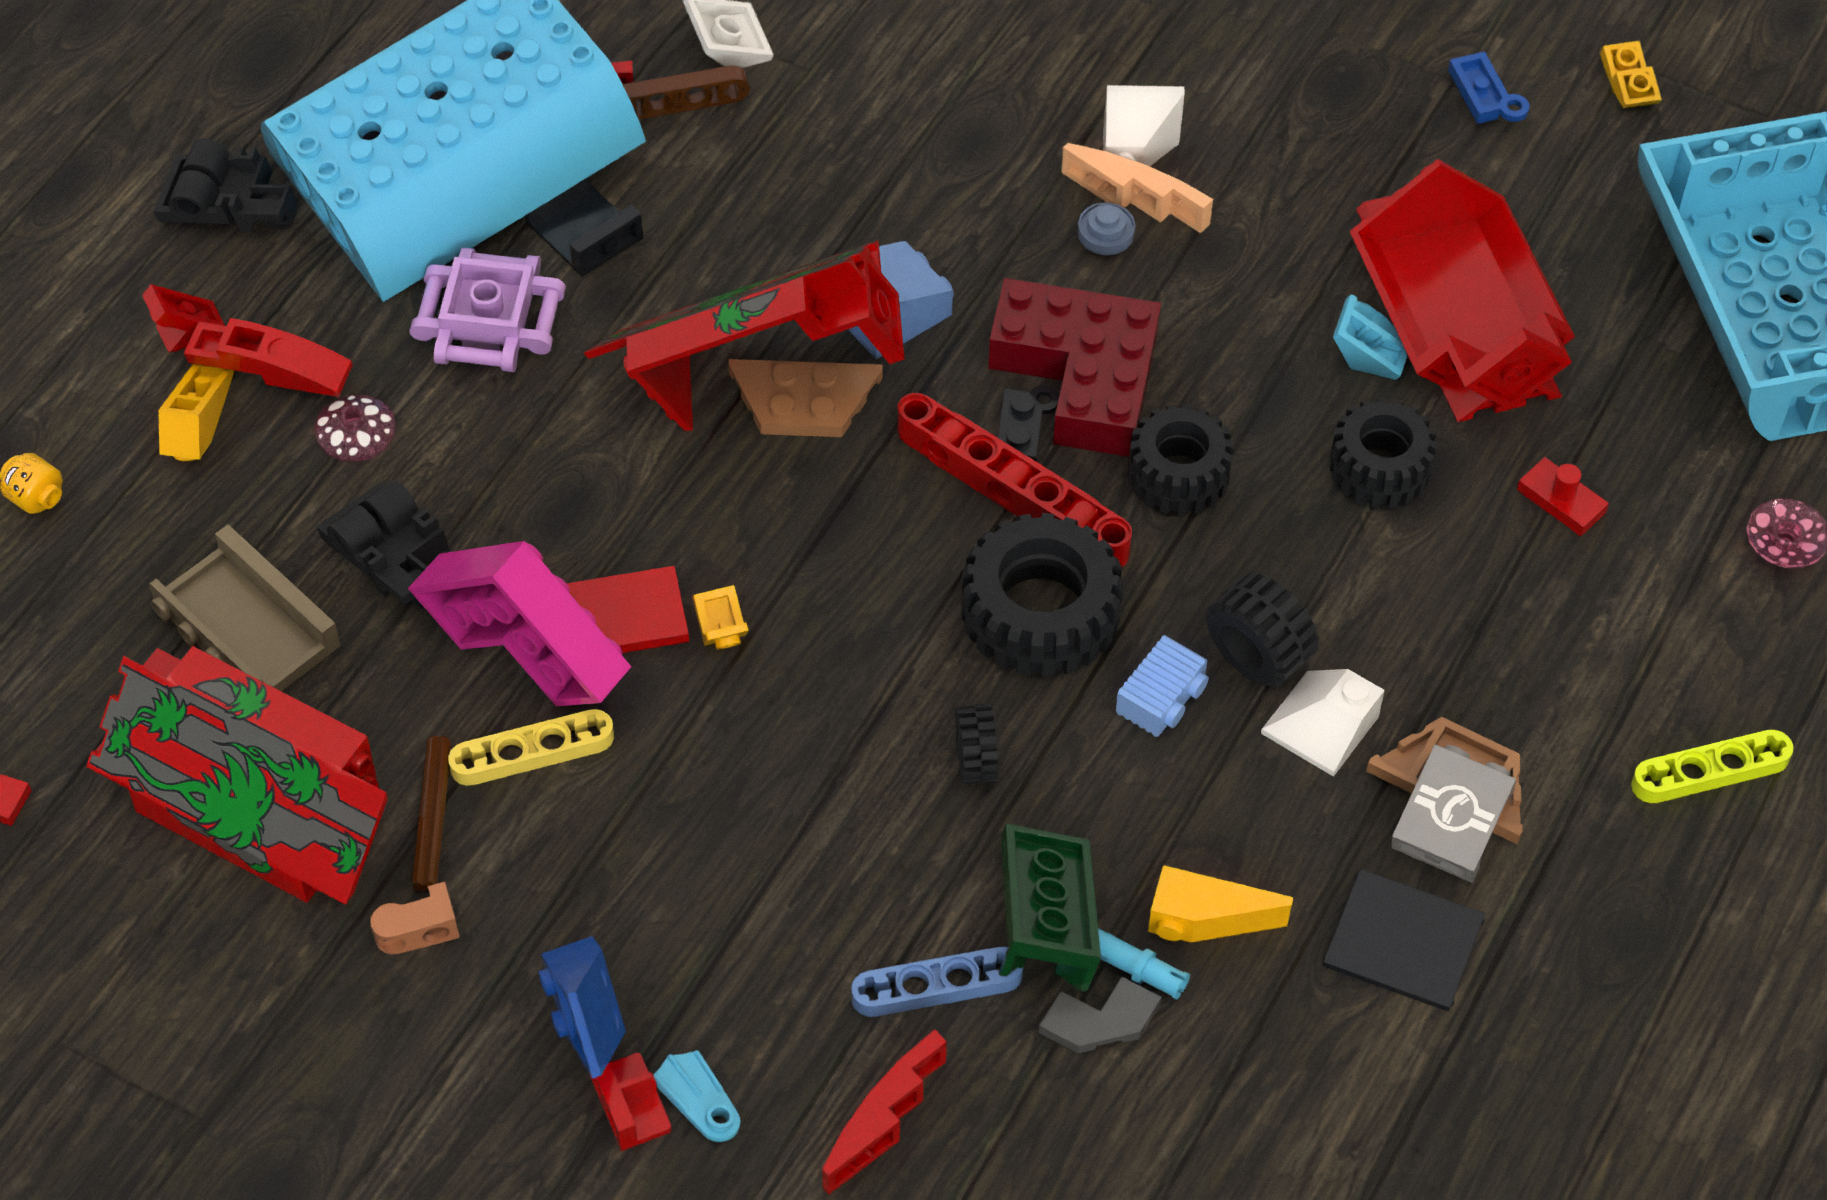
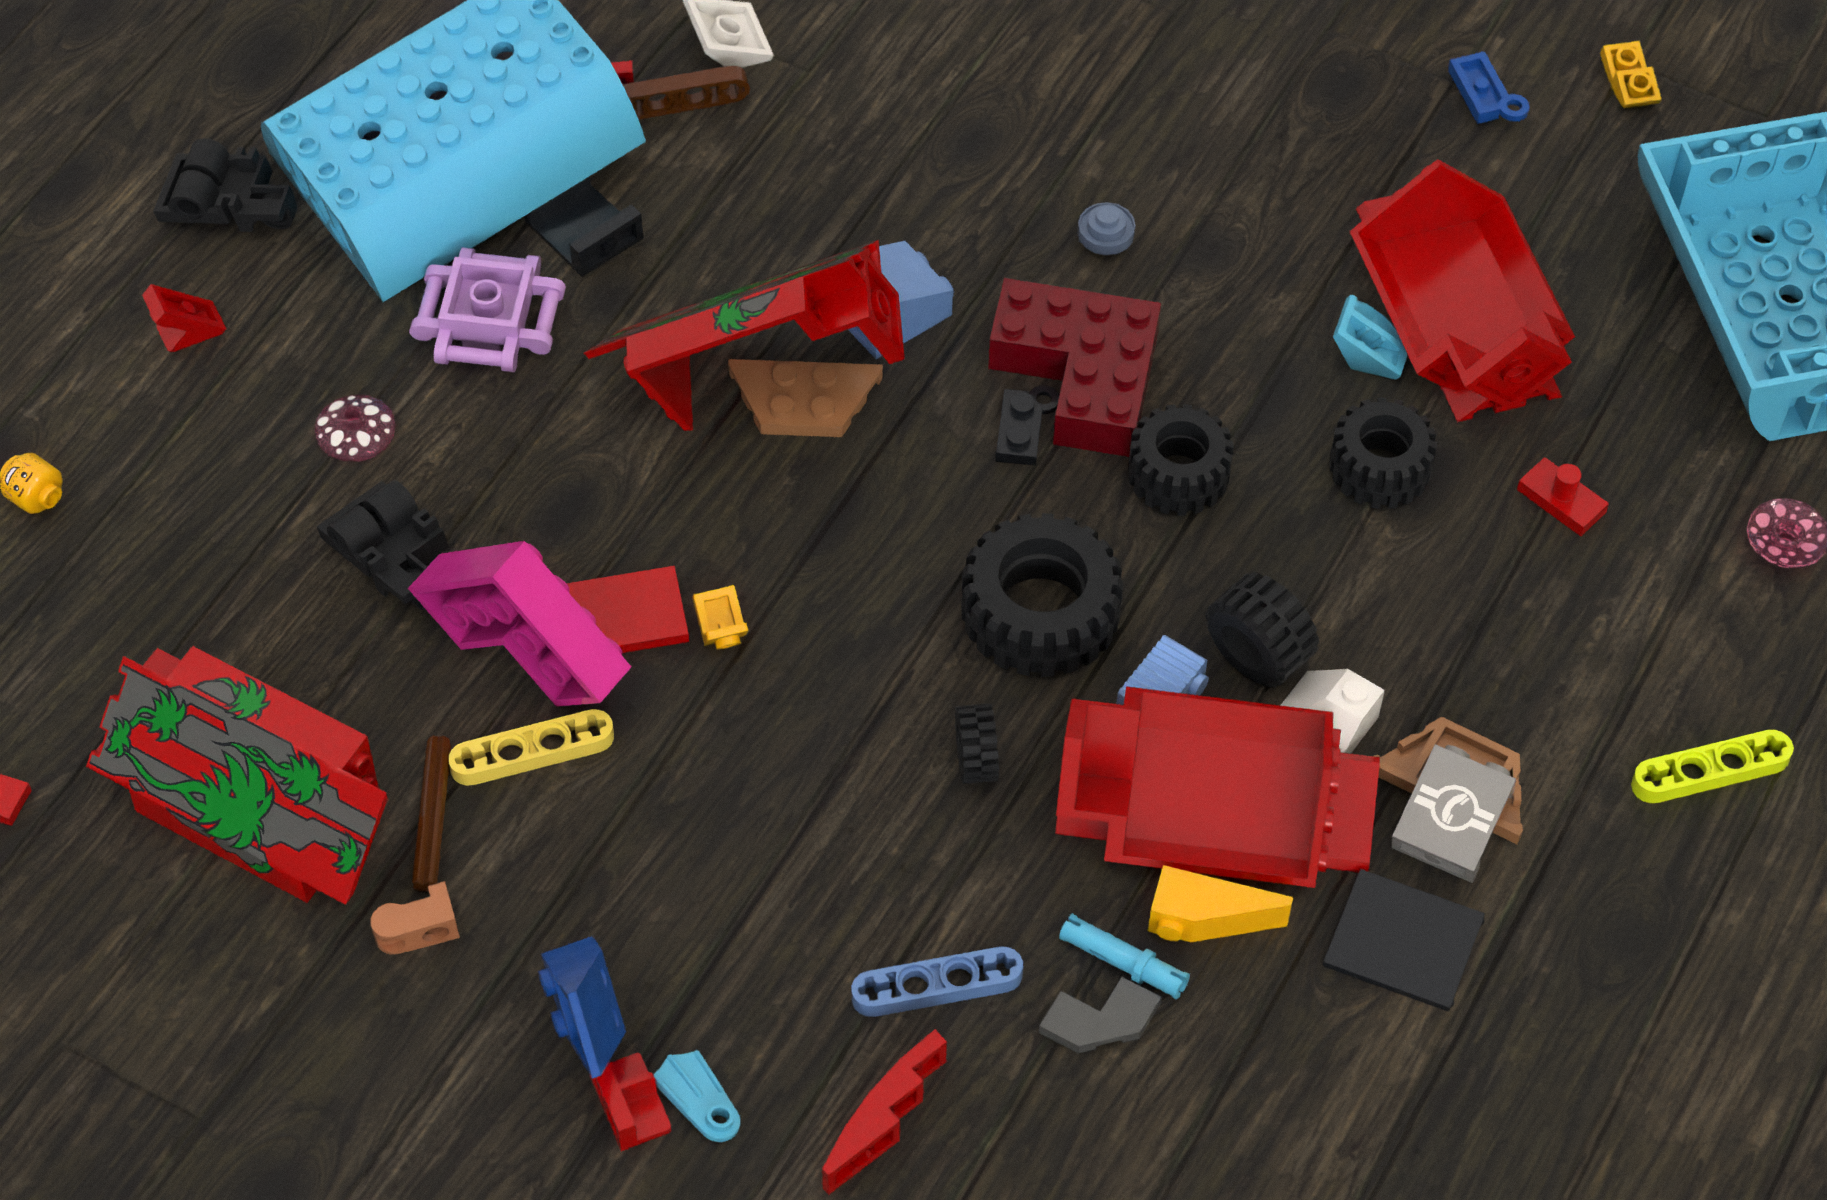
dark tan panel [149,524,340,691] -> none
yellow slope [158,364,234,461] -> none
red slope [184,318,353,397] -> none
red beam [898,393,1132,568] -> none
dark green plate [999,823,1101,992] -> none
light nougat slope [1062,143,1213,233] -> none
white slope [1103,85,1185,166] -> none
none -> red panel [1055,686,1380,888]

